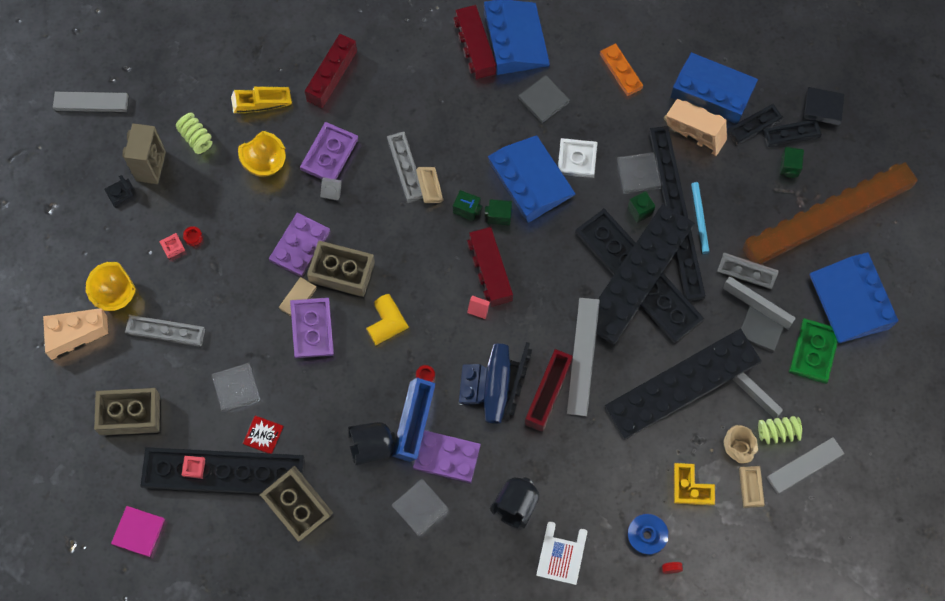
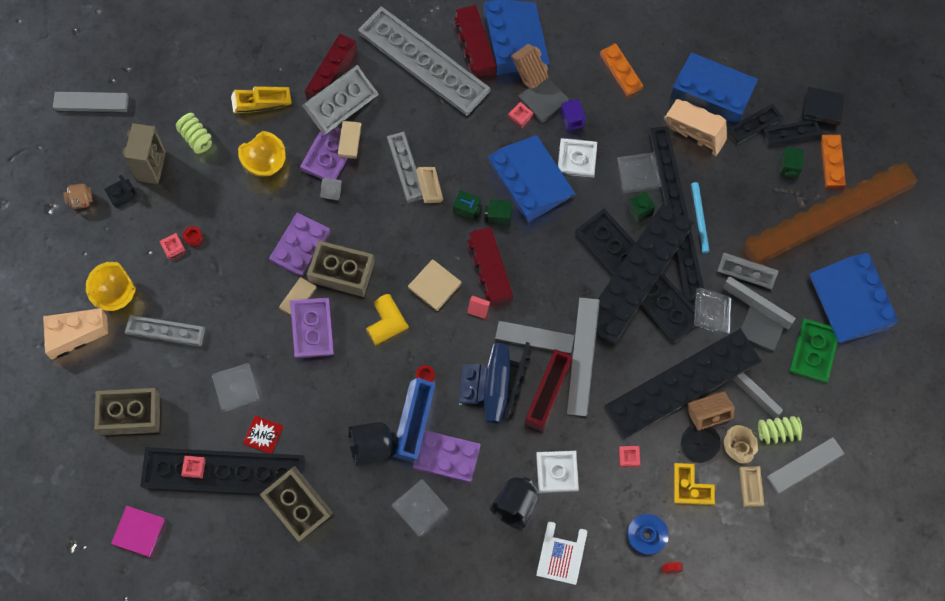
none -> medium nougat head [64,184,93,209]
none -> light grey tile [302,65,379,135]
none -> tan tile [338,121,362,159]
none -> light grey plate [358,6,490,116]
none -> tan tile [408,259,462,311]
none -> light grey tile [495,321,575,355]
none -> coral tile [508,102,534,128]
none -> medium nougat brick [511,44,549,89]
none -> white tile [536,451,579,493]
none -> dark purple brick [561,99,586,131]
none -> coral tile [619,446,641,467]
none -> black tile [681,424,721,463]
none -> medium nougat brick [688,391,735,431]
none -> clear tile [694,288,731,335]
none -> orange plate [821,135,846,188]

